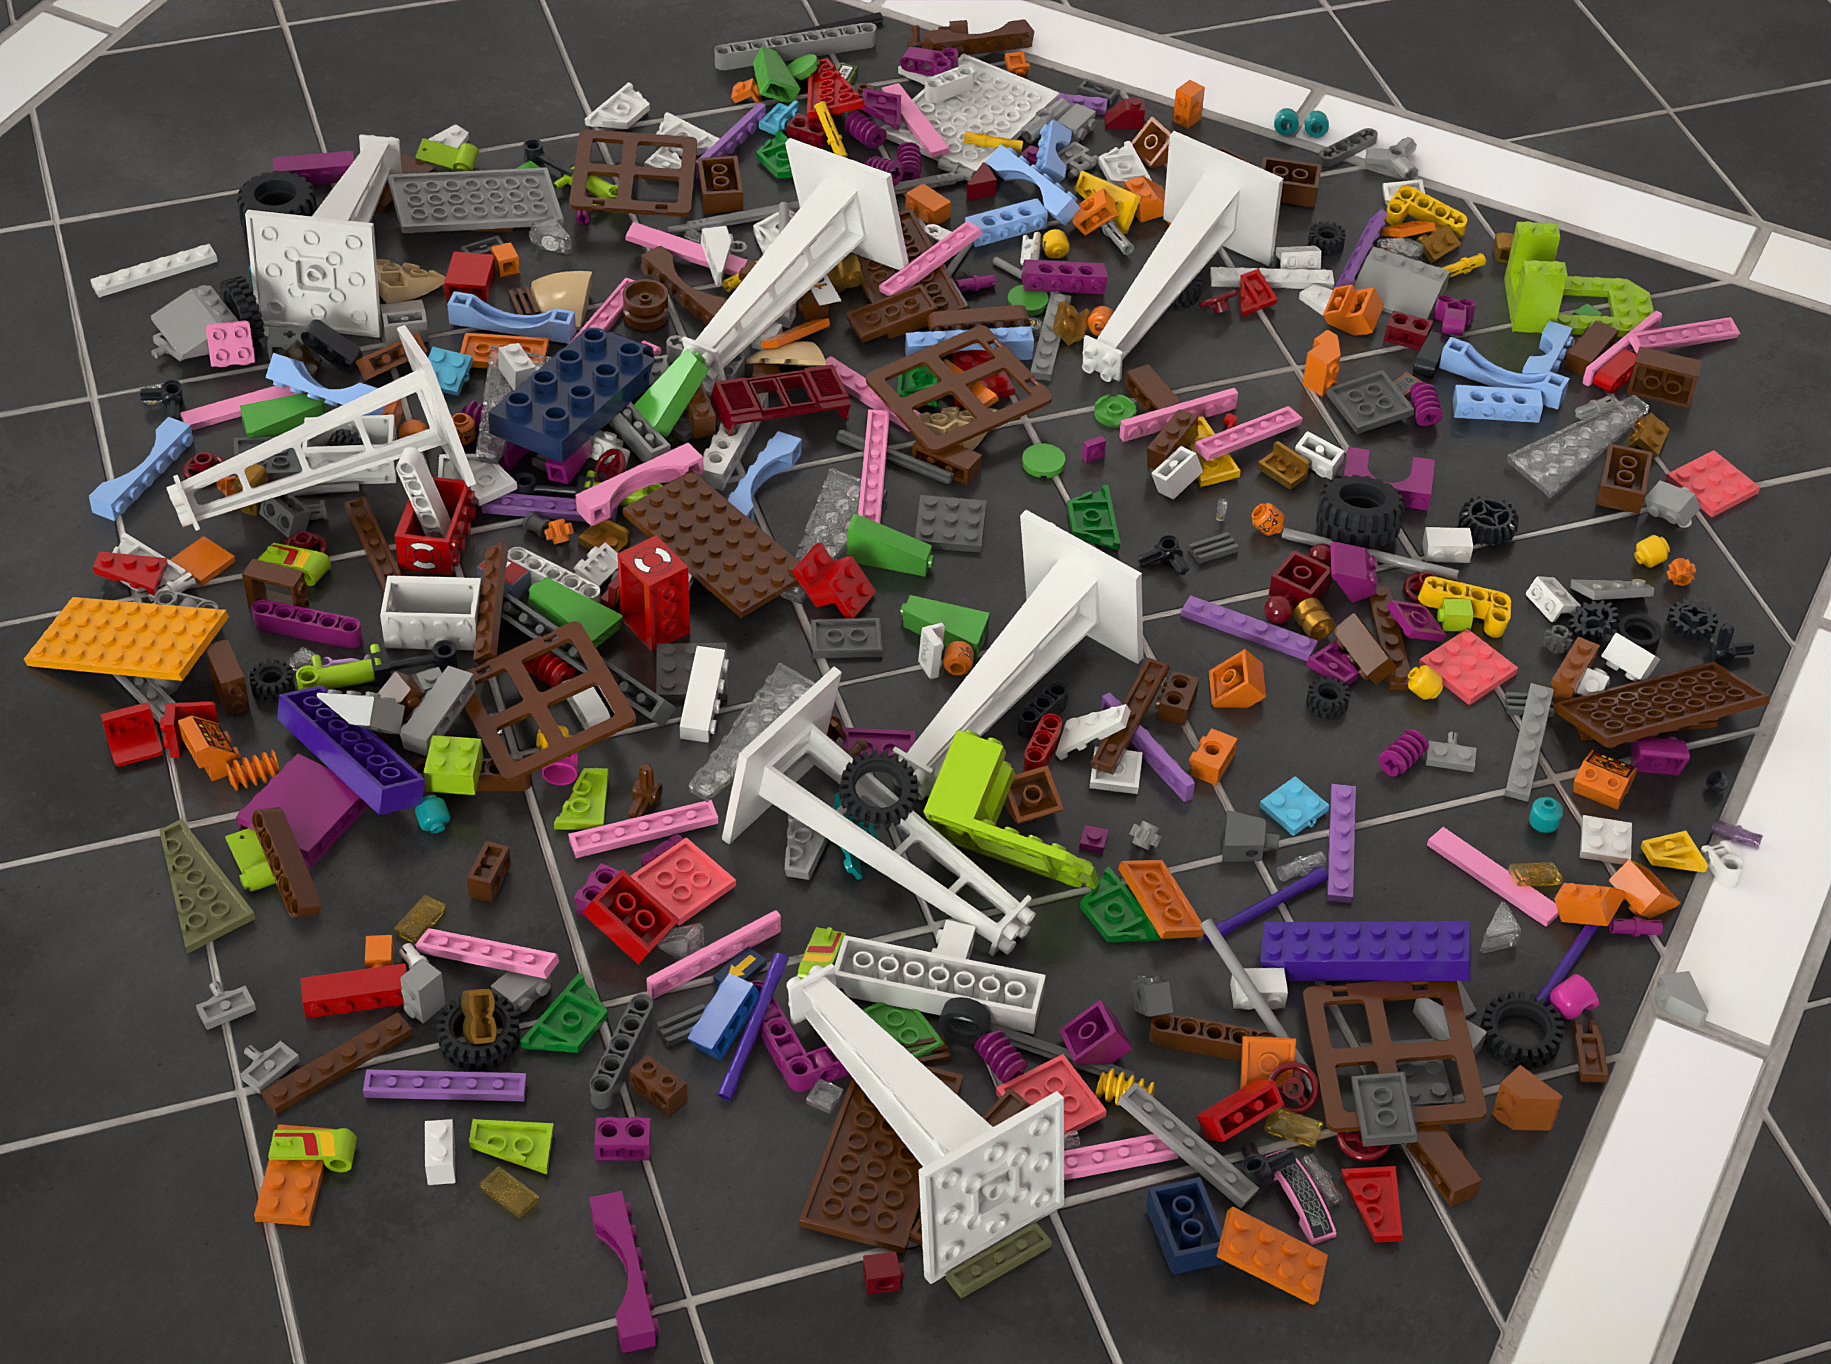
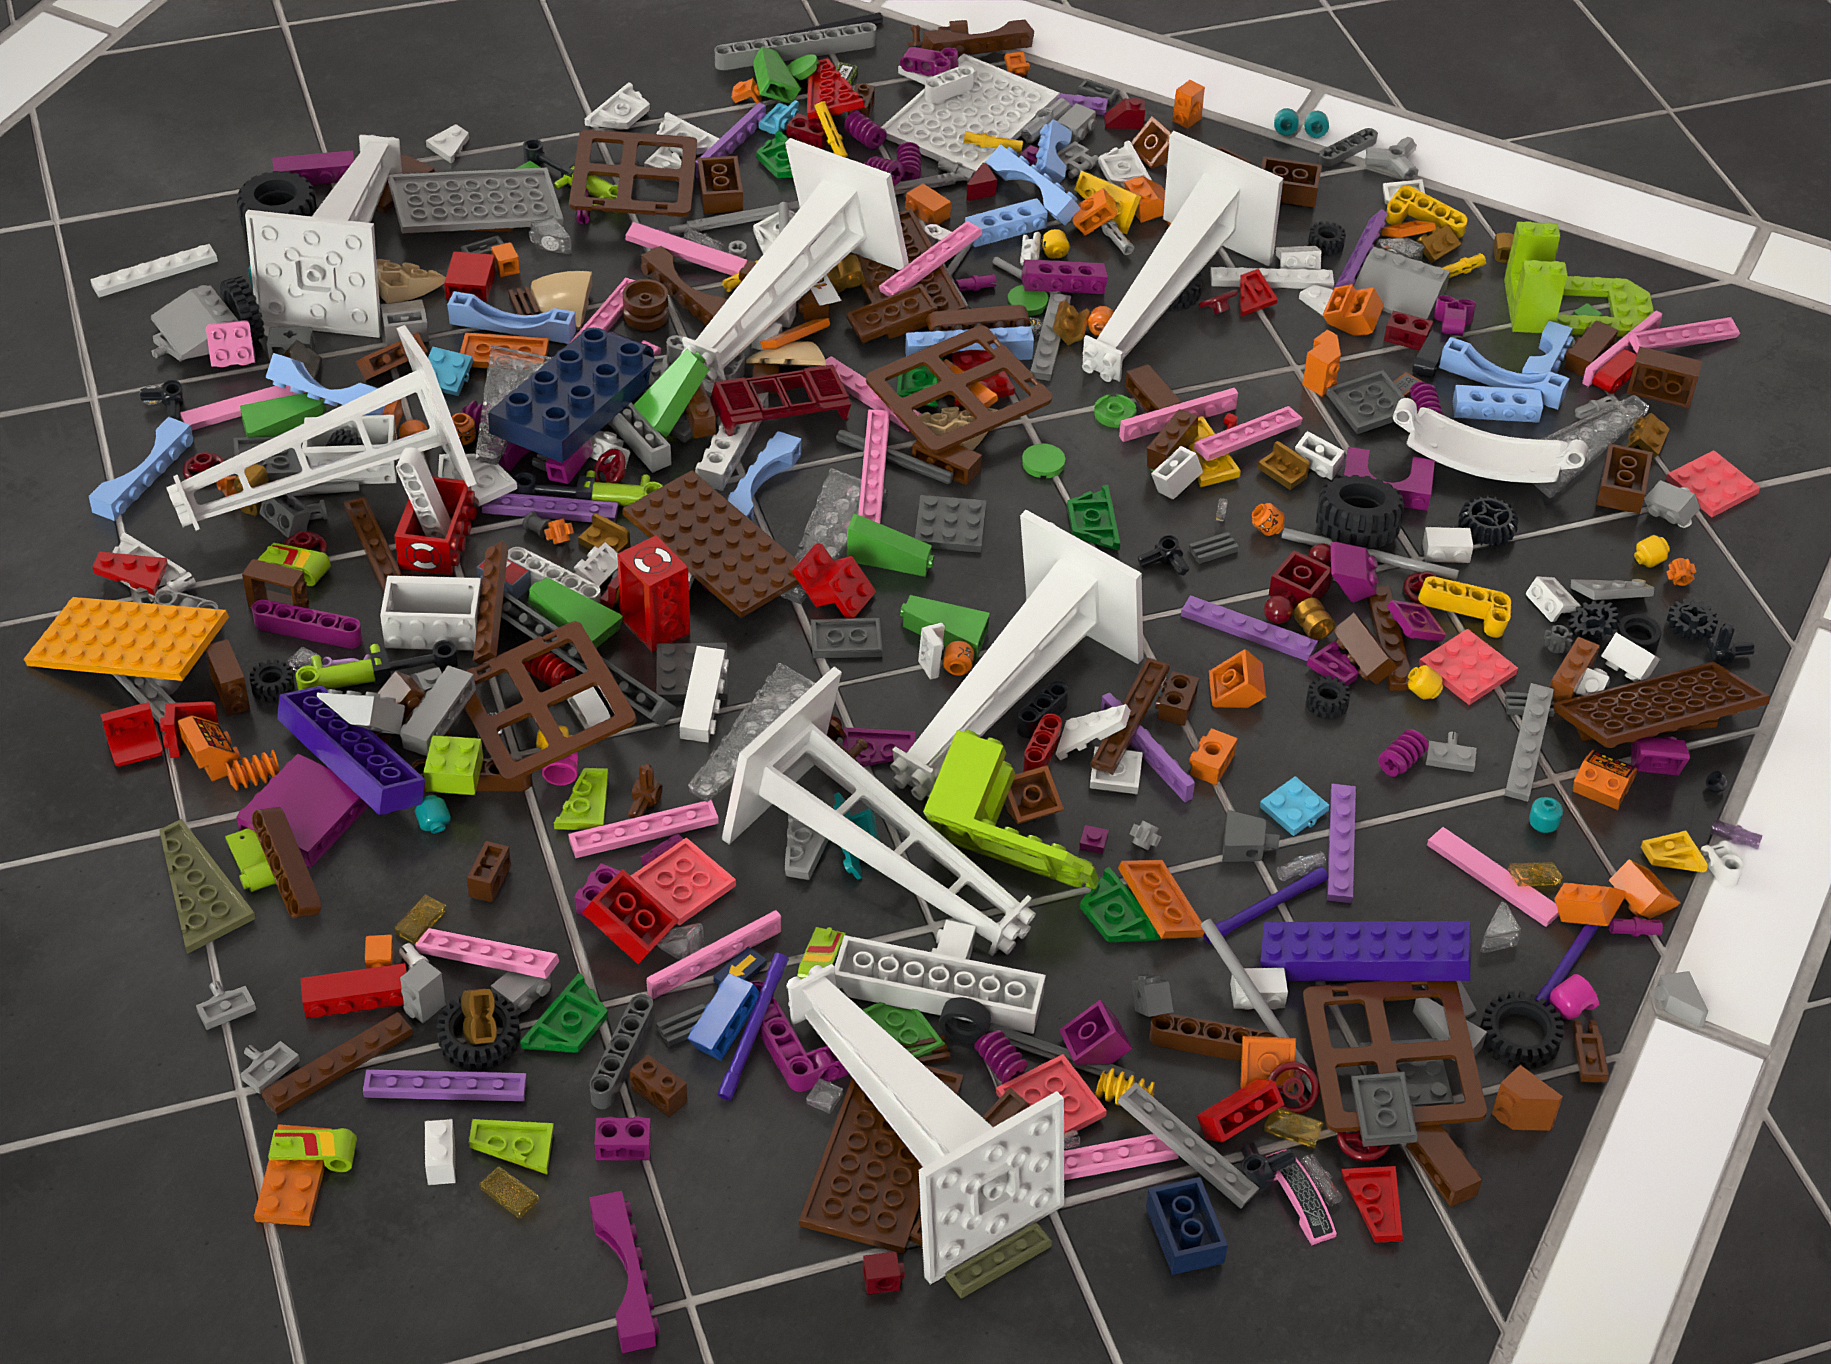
orange tile [170,536,236,586] -> none
black beam [300,319,363,373] -> none
lime door [415,138,479,172] -> none
white brick [498,343,536,390] -> none
bright pink arch [576,443,704,526] -> none
white slope [701,226,733,287] -> none
black tyre [839,750,918,829] -> none
magenta wing [861,89,901,130] -> none
bright pink tile [881,83,949,158] -> none
magenta plate [1082,436,1106,463] -> none
orange plate [1216,1207,1328,1305] -> none
lime brick [1437,599,1474,631] -> none
white plate [1580,815,1632,865] -> none
none -> white panel [1393,398,1588,483]

